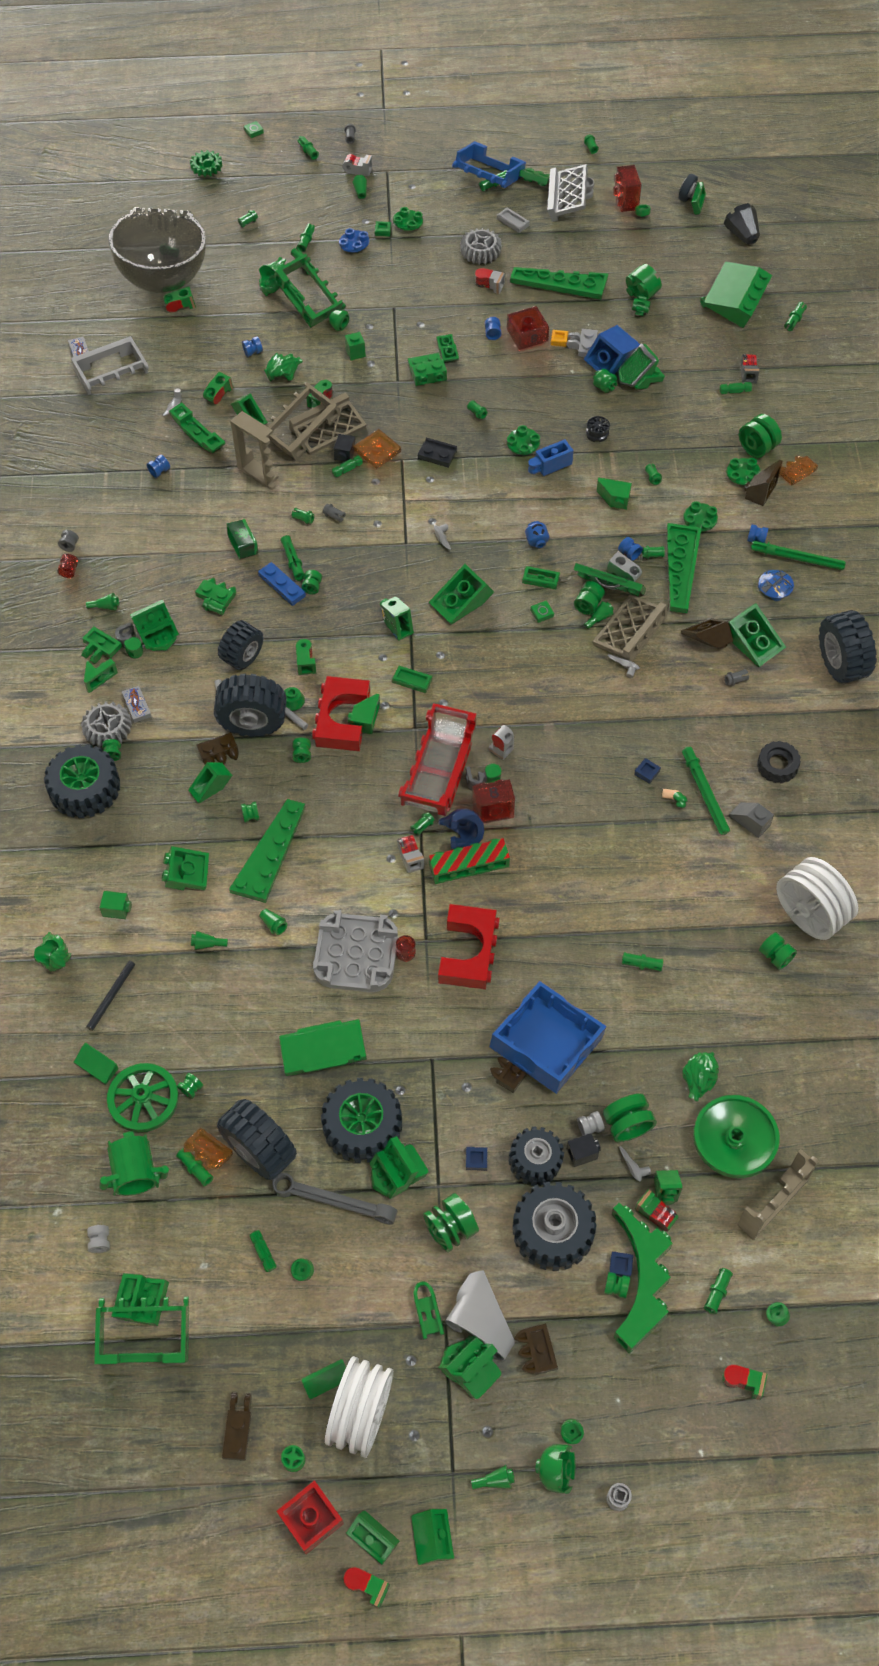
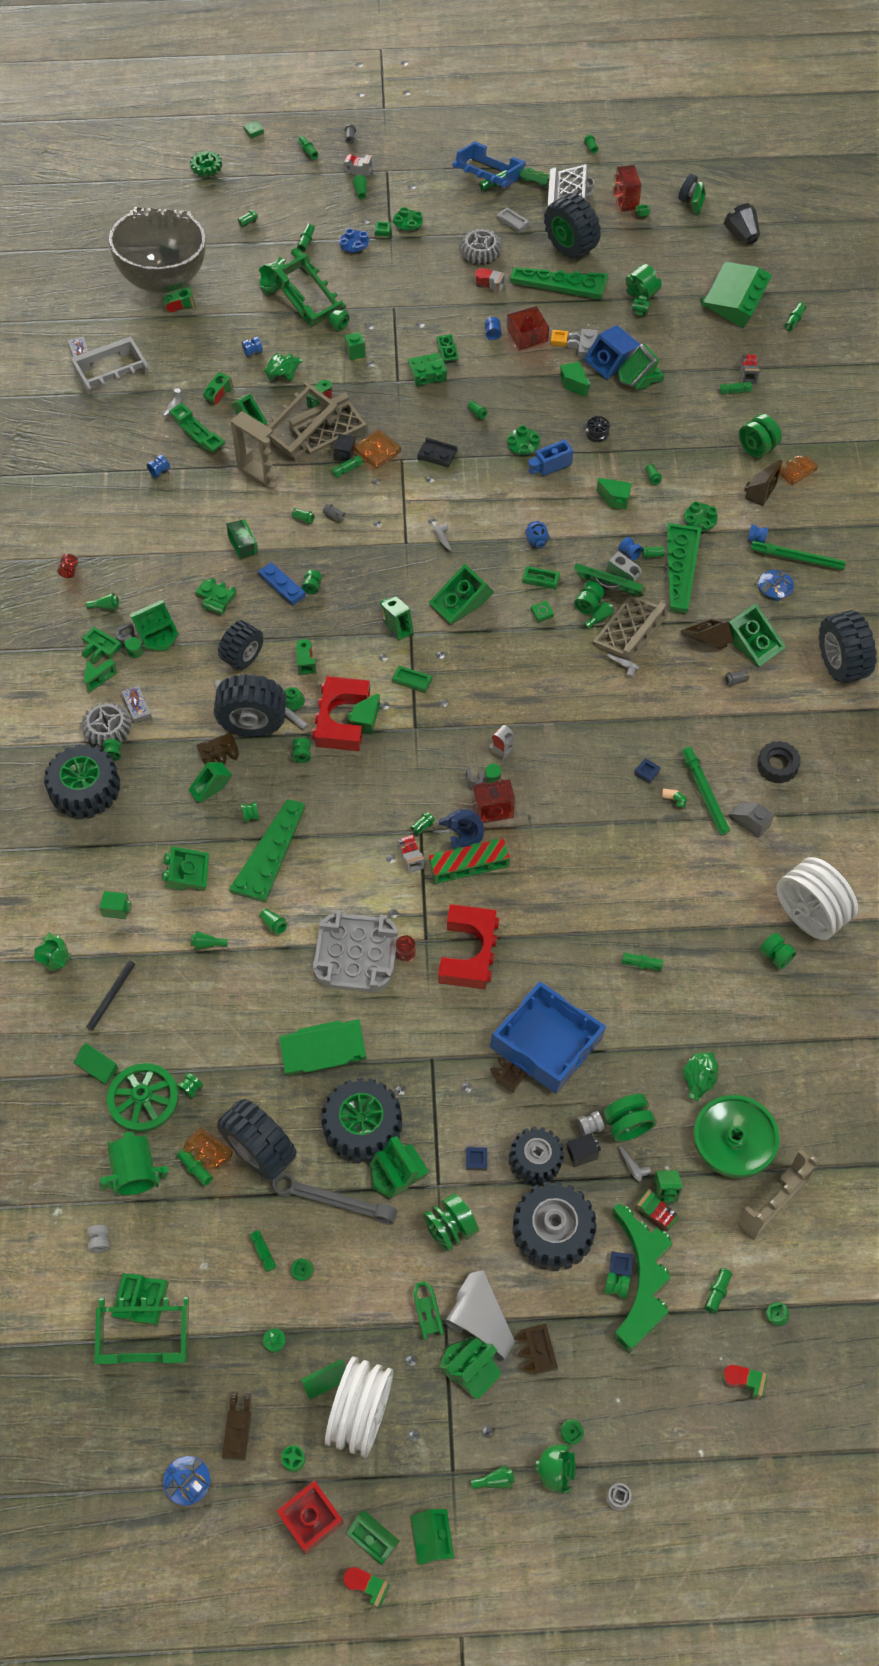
dark grey wheel [58,530,79,552] -> none
green pin [280,535,305,581] -> none
windscreen [398,703,477,816] -> none
green piece [593,368,617,393] -> none
green dish [726,458,761,485] -> none
none -> blue dish [164,1456,211,1506]
none -> green tile [263,1328,286,1353]
none -> black wheel [544,193,601,259]
none -> green slope [559,361,591,397]

